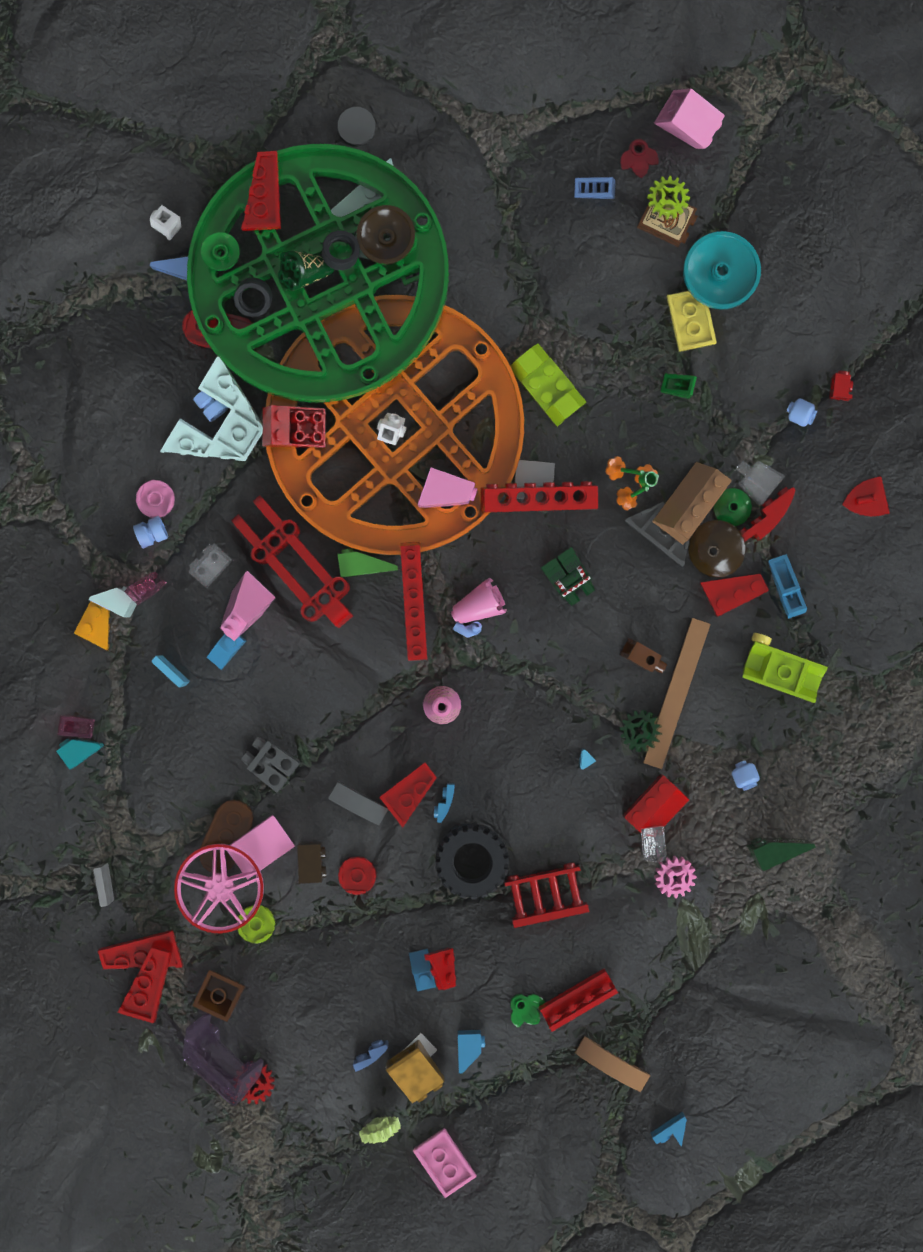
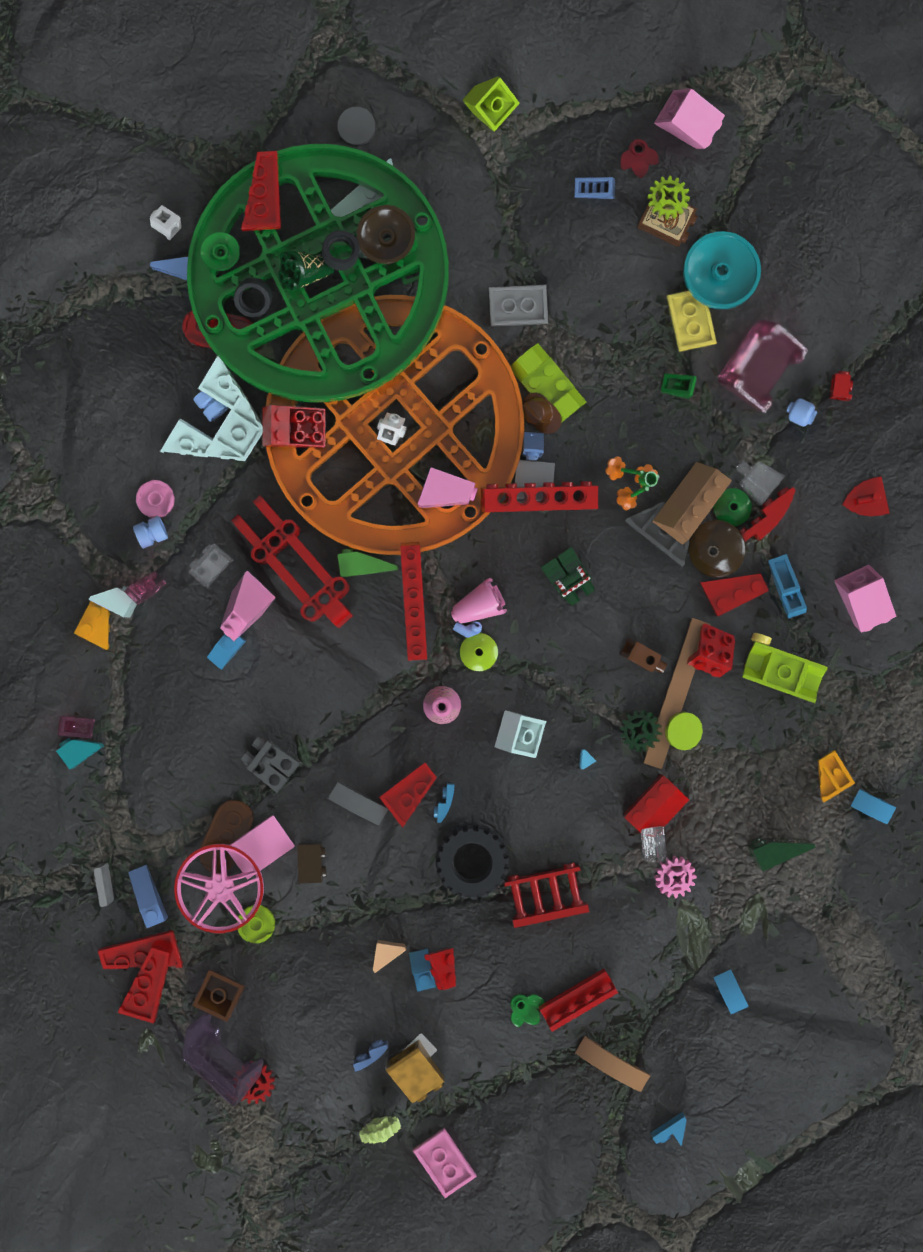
medium azure tile [152,655,190,687] -> none
red tile [338,856,376,895] -> none
dark azure slope [458,1030,485,1073] -> none
light blue head [732,761,760,791] -> none
none -> medium blue slope [128,865,168,928]
none -> light nougat slope [373,940,407,973]
none -> lime dish [460,633,498,671]
none -> lime slope [463,76,520,132]
none -> light grey tile [489,285,548,327]
none -> light aqua slope [495,710,546,758]
none -> reddish brown piece [522,392,562,434]
none -> medium blue slope [522,432,544,461]
none -> lime tile [665,712,703,750]
none -> red bracket [687,624,735,678]
none -> dark azure slope [713,970,749,1014]
none -> clear pink windscreen [718,320,808,413]
none -> light orange wing [817,750,855,803]
none -> bright pink slope [834,565,896,633]
none -> dark azure slope [851,789,897,824]

